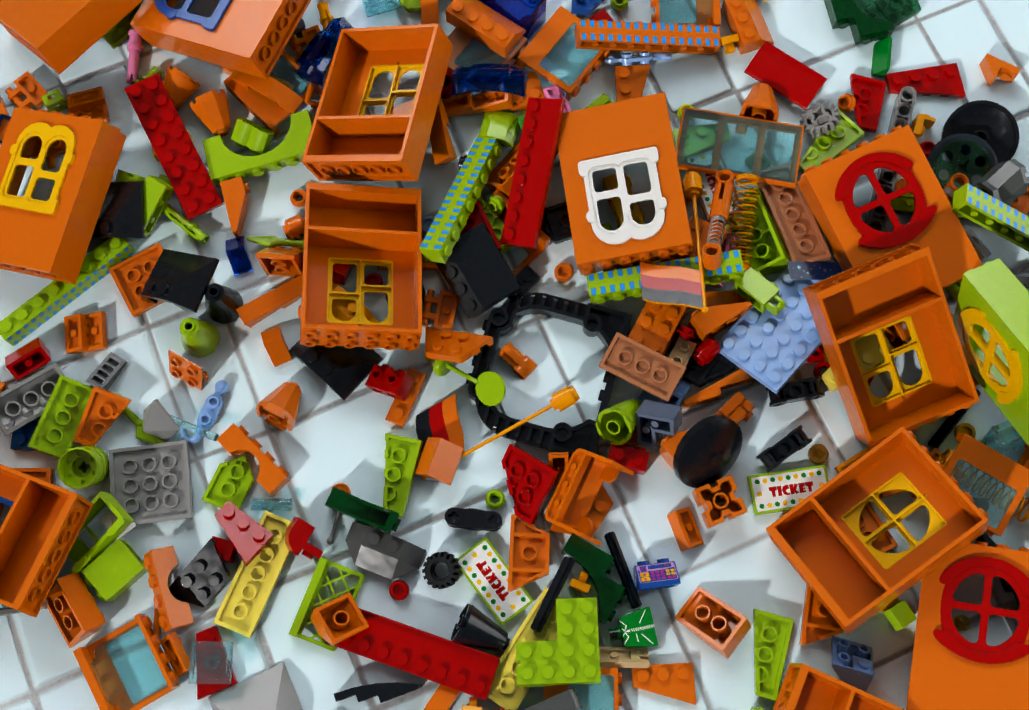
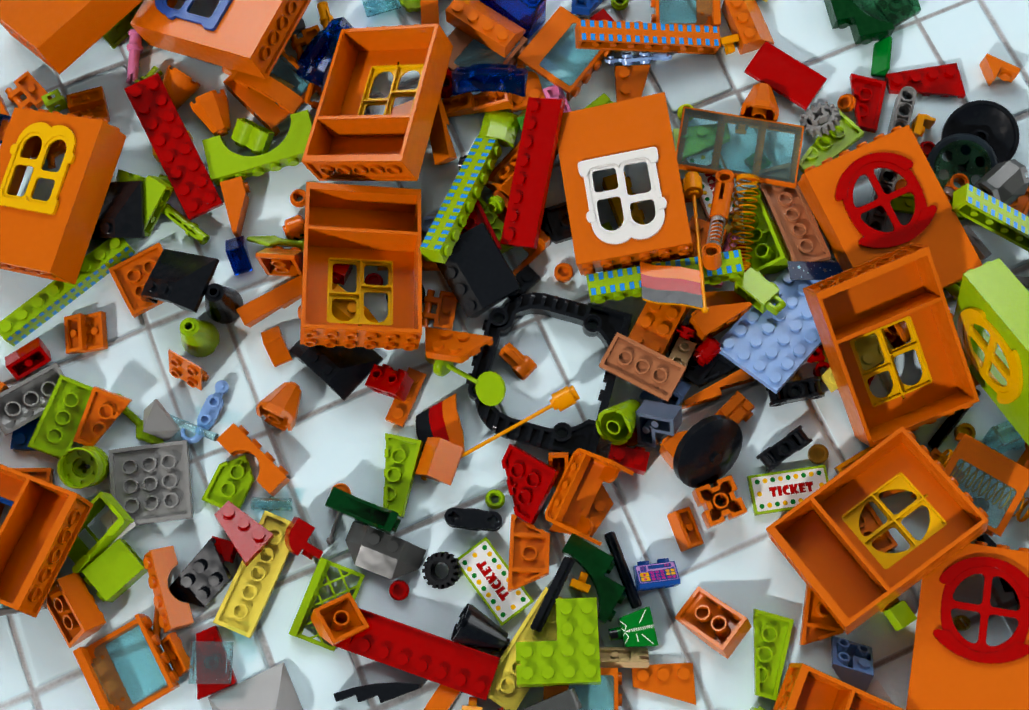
dark grey slope [86,352,127,391] -> none

